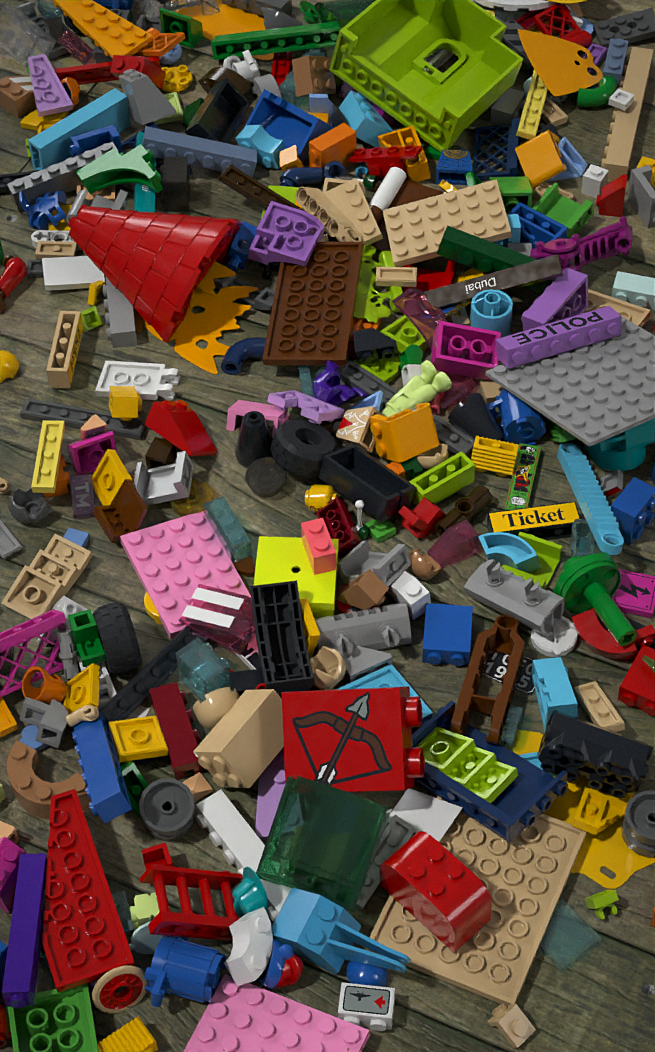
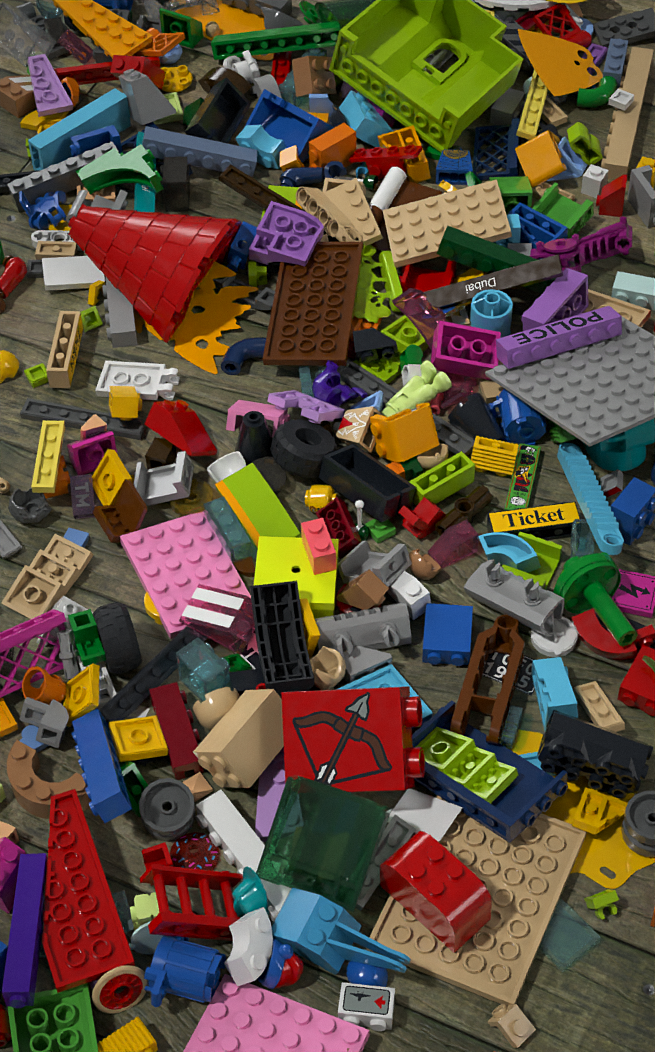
tan arm [65,705,99,727] -> none
tan tile [376,267,417,287] -> none
none -> lime tile [24,363,48,388]
none -> clear red dish [170,832,220,871]
none -> tan hinge [205,21,220,37]
none -> white helmet [207,451,246,483]
none -> lime slope [215,463,301,550]
none -> green tile [218,653,252,672]
none -> lime tile [248,262,267,288]
none -> lime brick [567,122,603,165]

